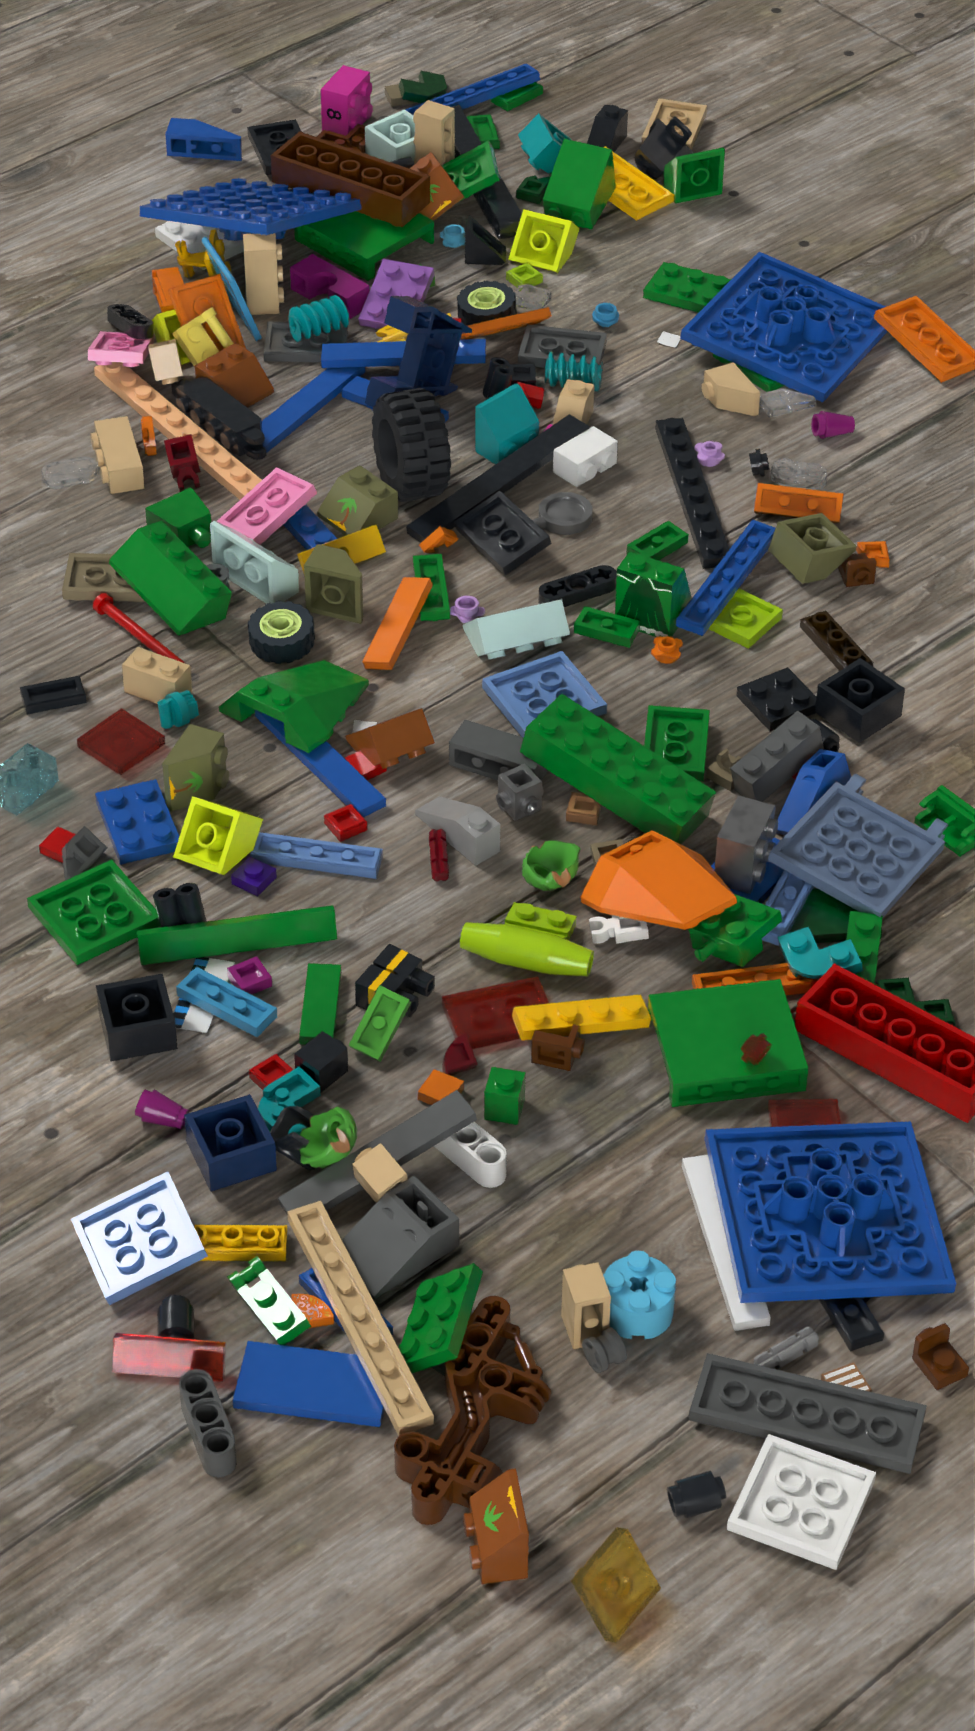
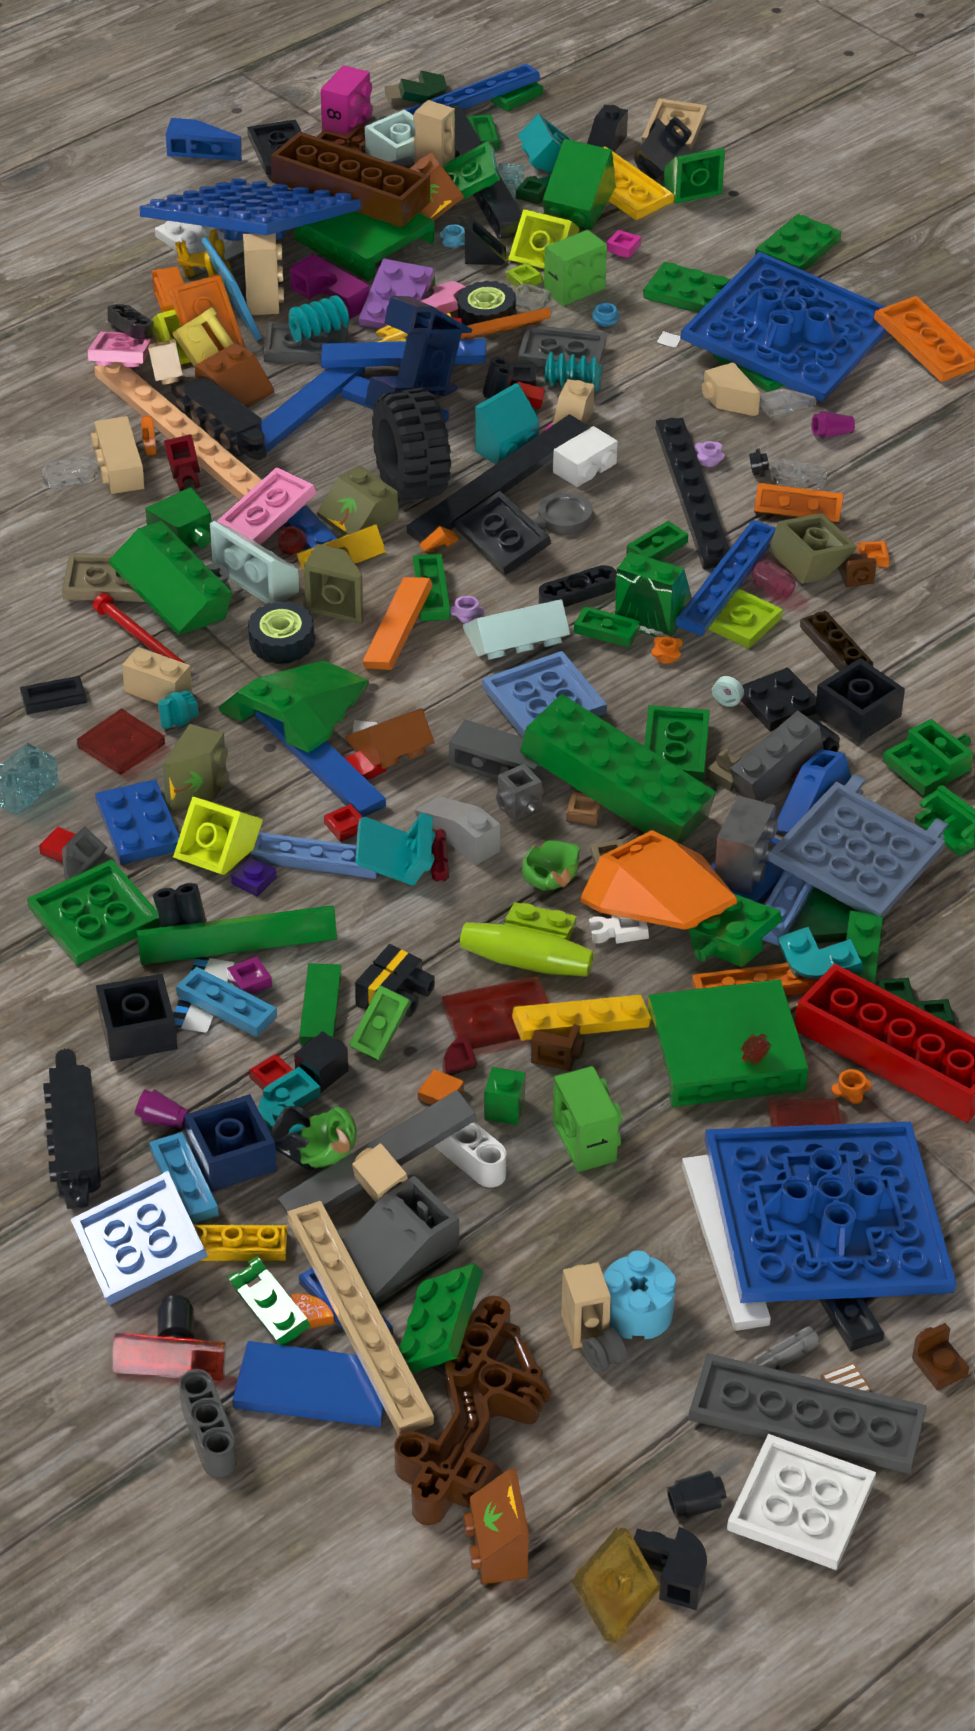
none -> black hinge [43,1048,101,1209]
none -> dark azure plate [149,1132,219,1224]
none -> clear red plate [278,526,307,554]
none -> teal bracket [356,812,435,886]
none -> bright pink tile [421,281,466,314]
none -> clear light blue tile [498,163,525,191]
none -> bright green brick [544,230,607,306]
none -> bright green brick [553,1066,622,1172]
none -> dark pink plate [606,230,641,258]
none -> black brick [631,1527,707,1611]
none -> light aqua tile [712,676,744,707]
none -> clear pink brick [751,559,796,600]
none -> green plate [755,214,842,271]
none -> orange plate [831,1069,872,1104]
none -> green plate [882,719,973,796]

